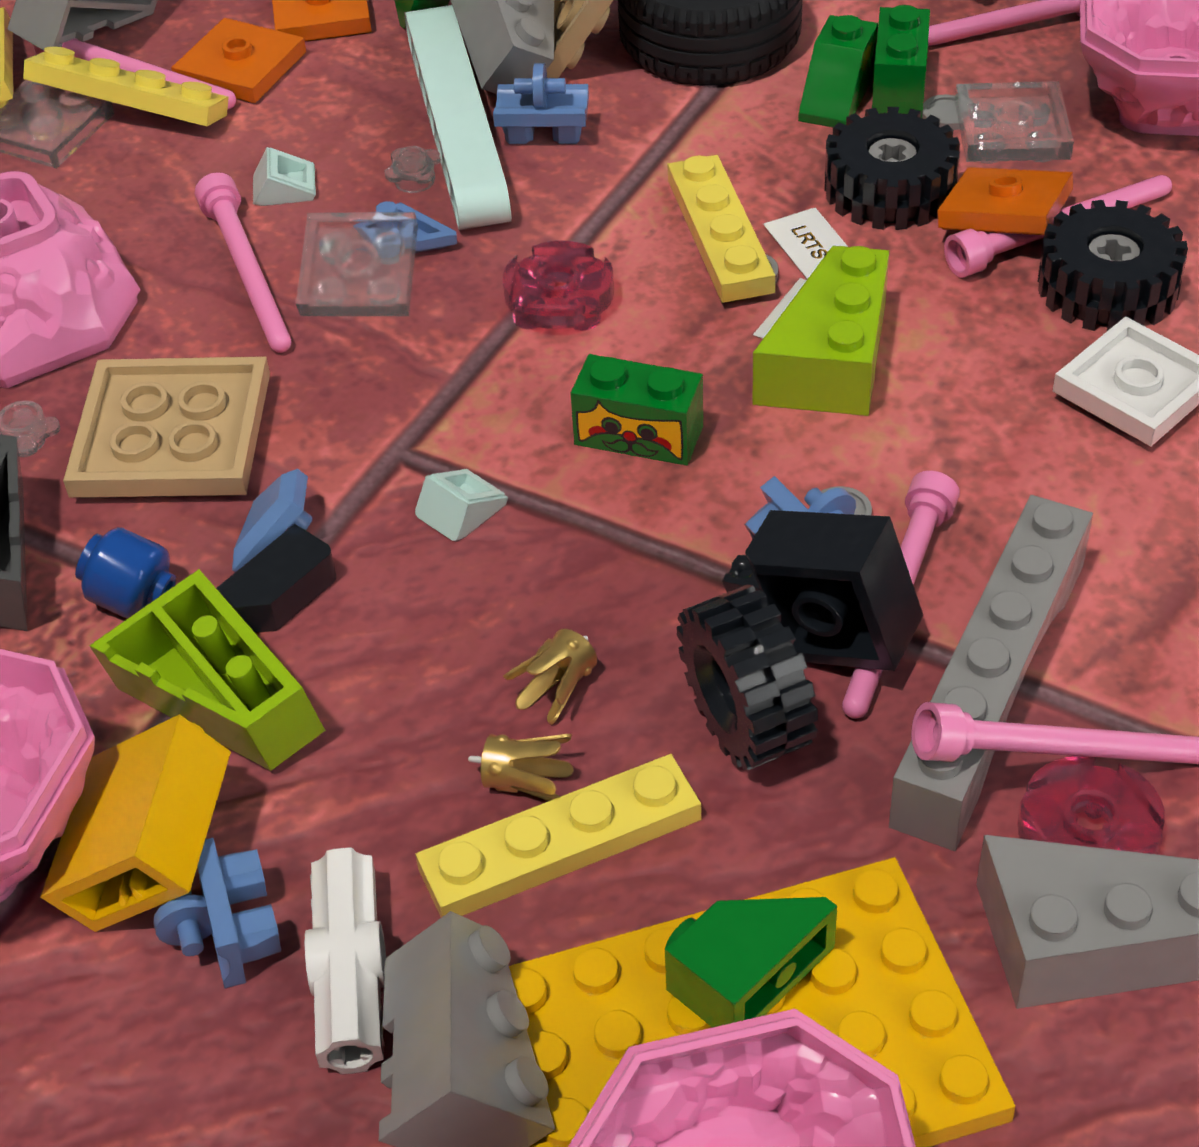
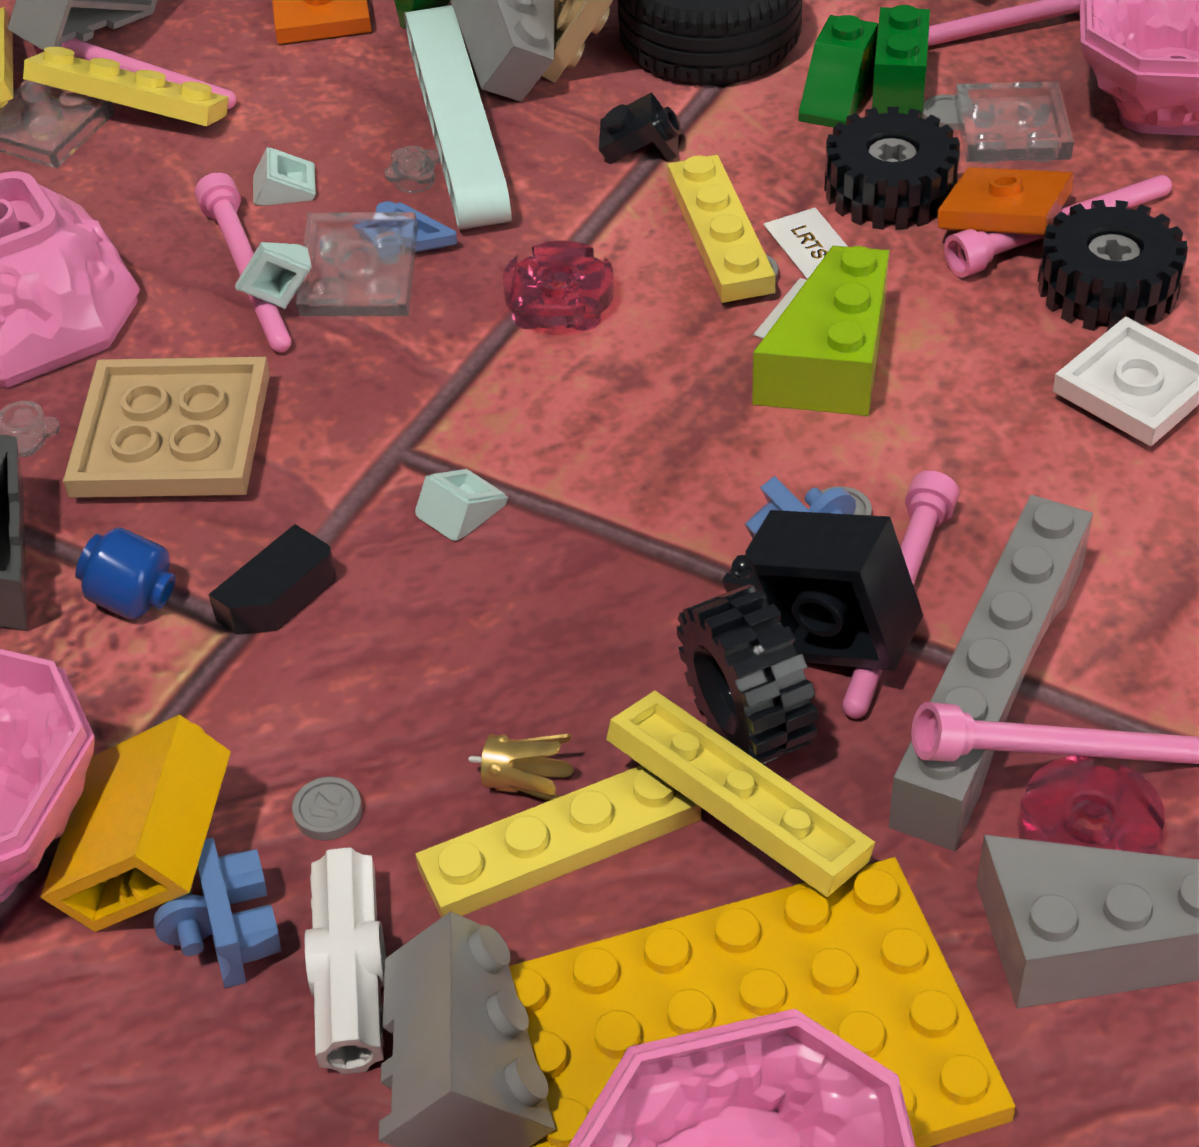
lime wedge [89,569,326,771] -> none
orange plate [171,17,307,103] -> none
medium blue piece [232,469,312,572] -> none
medium blue hips [493,63,589,144] -> none
pearl gold piece [503,629,597,725] -> none
green brick [570,354,703,466] -> none
green slope [665,897,838,1028] -> none
none -> light aqua slope [235,242,312,309]
none -> light grey piece [292,777,362,840]
none -> black bracket [599,92,682,164]
none -> light yellow plate [606,690,876,897]

